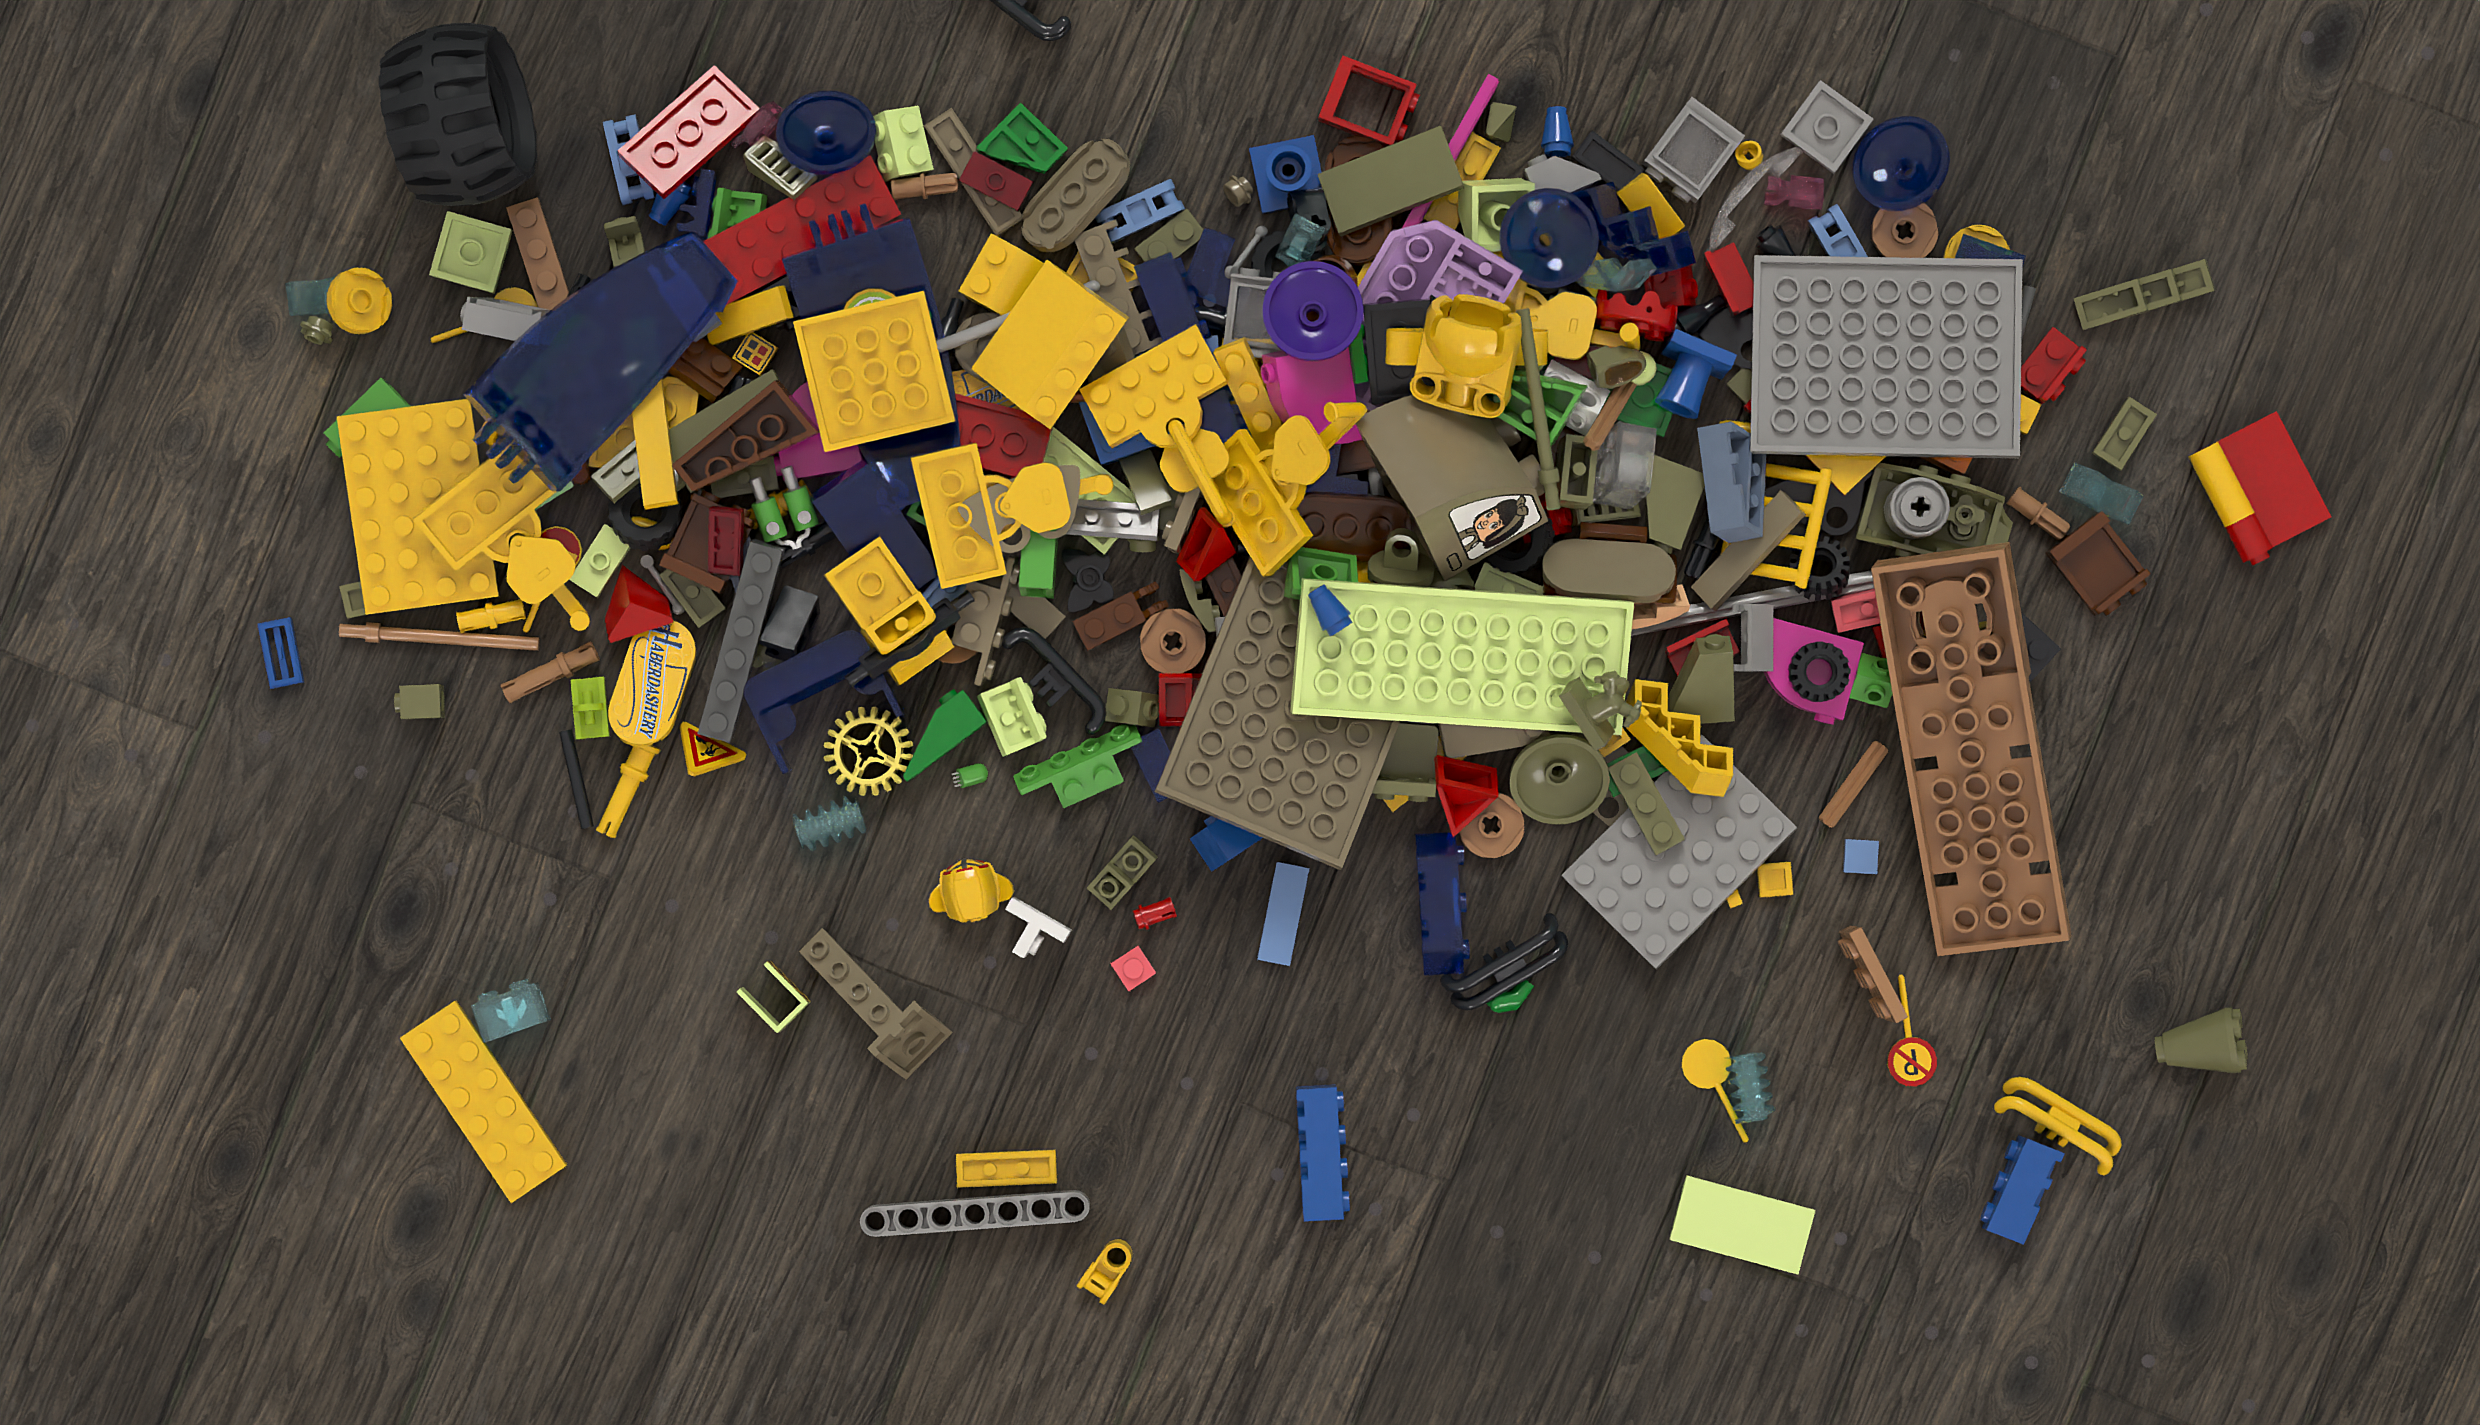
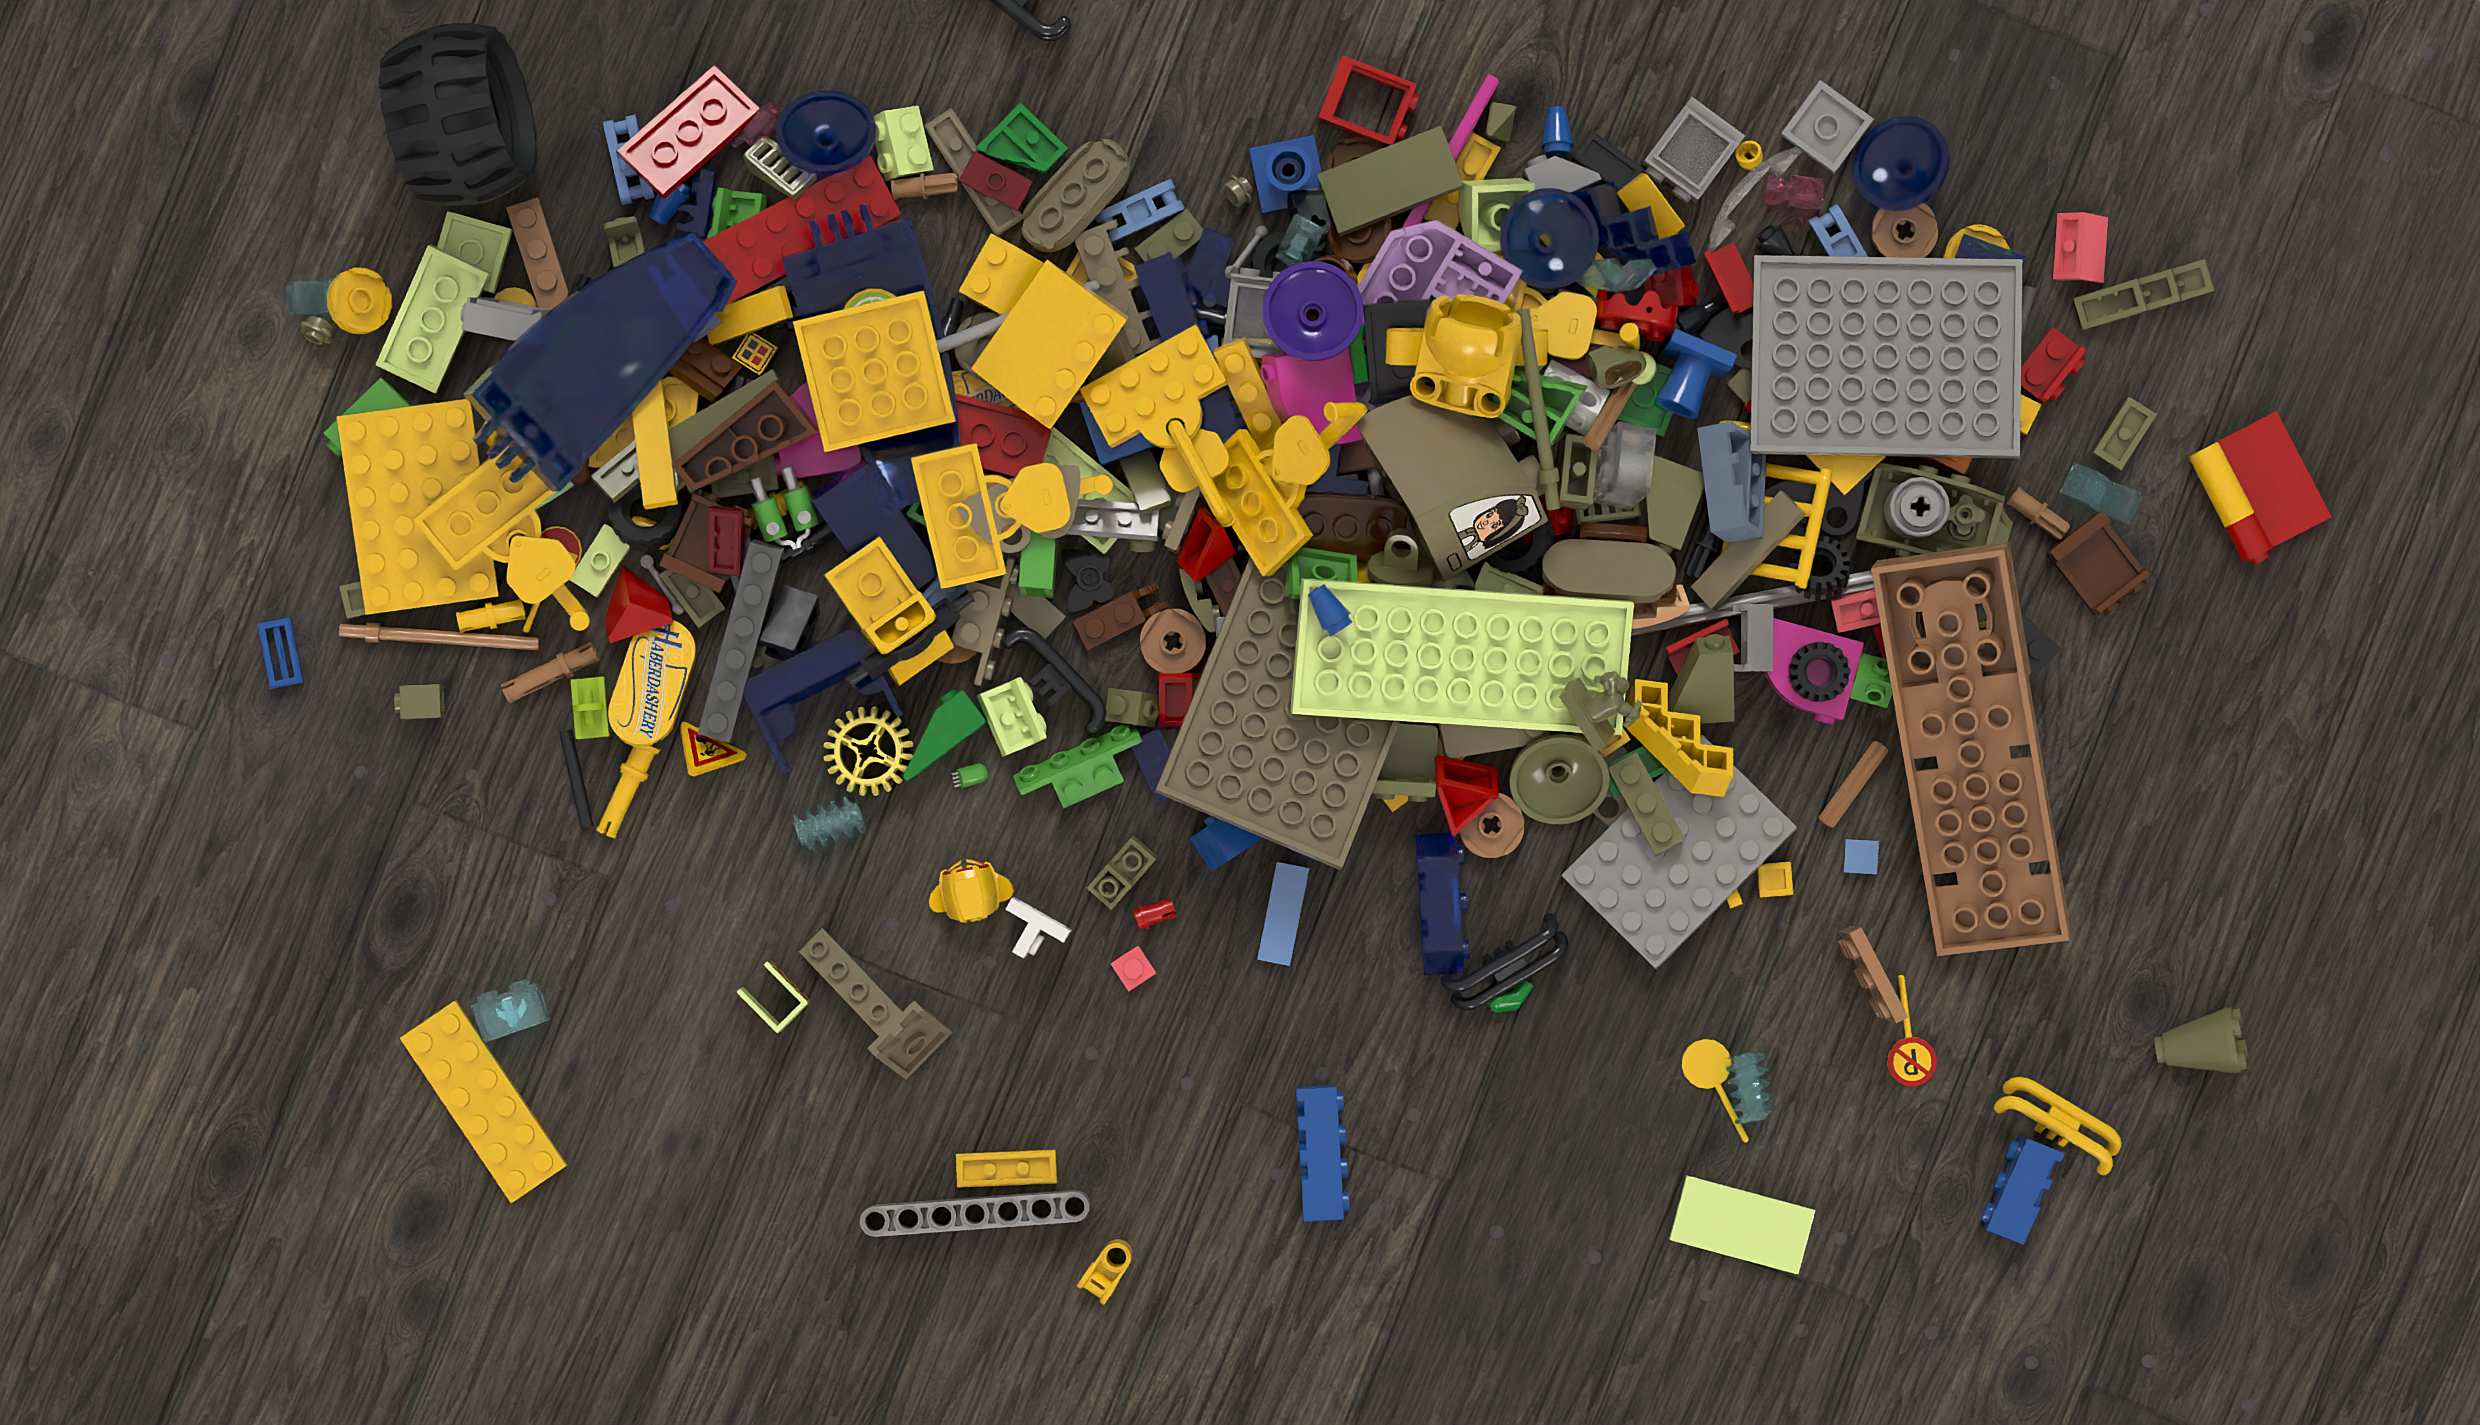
none -> yellowish green plate [376,244,491,394]
none -> coral panel [2053,212,2108,283]

